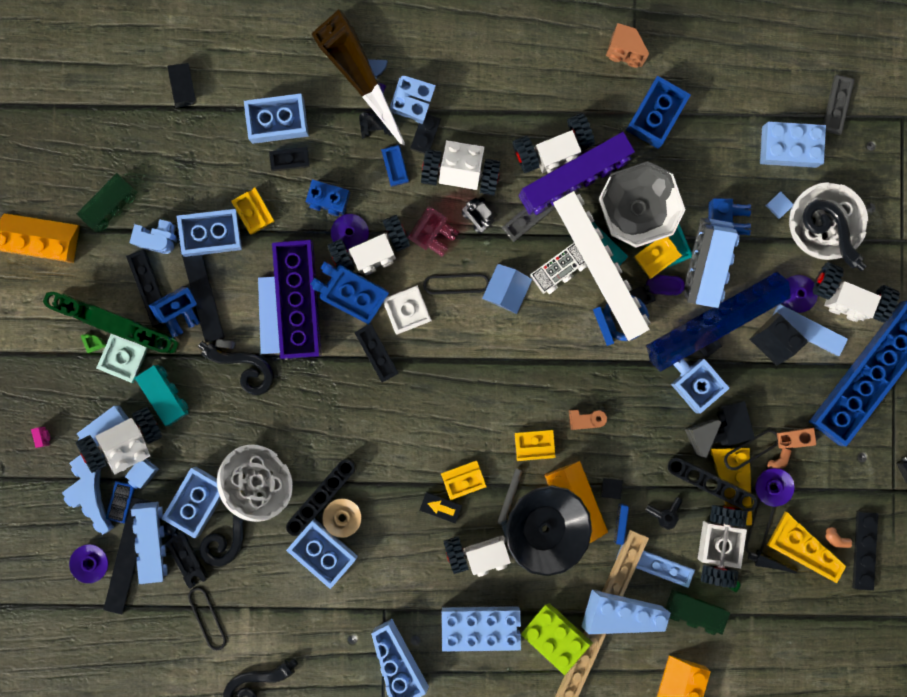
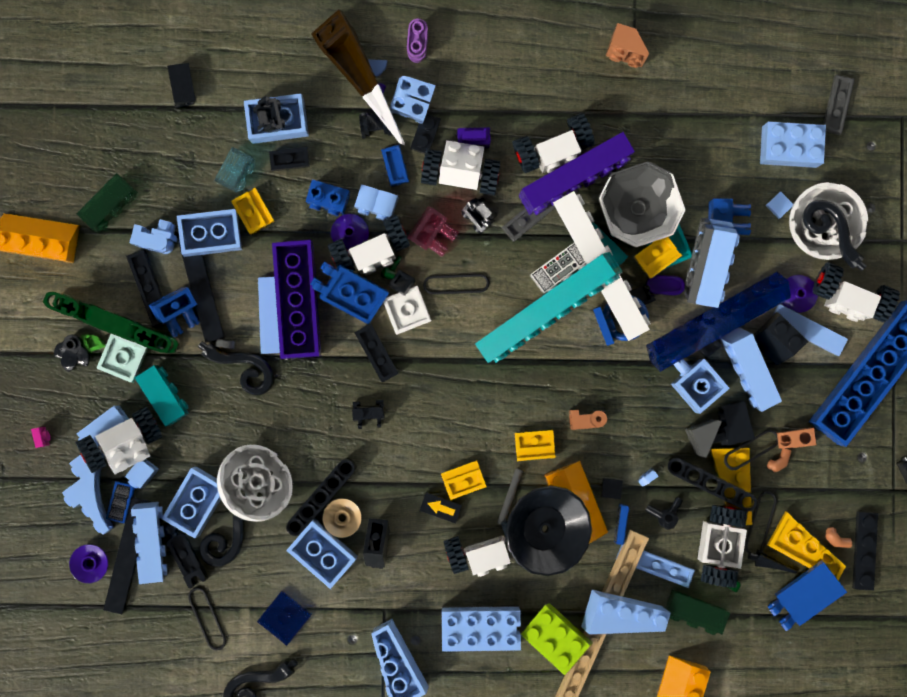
medium blue slope [482,264,532,314] -> none
blue brick [626,76,691,149] -> none
dark purple dish [755,468,795,507] -> none
none -> black plate [54,334,89,372]
none -> clear light blue brick [214,147,255,193]
none -> black piece [253,96,285,133]
none -> clear blue tile [257,591,312,646]
none -> black piece [352,400,384,429]
none -> light blue brick [354,185,399,220]
none -> black hinge [363,518,390,569]
none -> dark green hand [381,255,402,279]
none -> black tile [389,270,416,296]
none -> medium lavender brick [407,19,428,63]
none -> dark purple piece [457,127,490,148]
none -> teal brick [475,252,623,363]
none -> light blue tile [638,469,658,487]
none -> light blue wedge [719,327,782,412]
none -> blue tile [767,560,847,631]

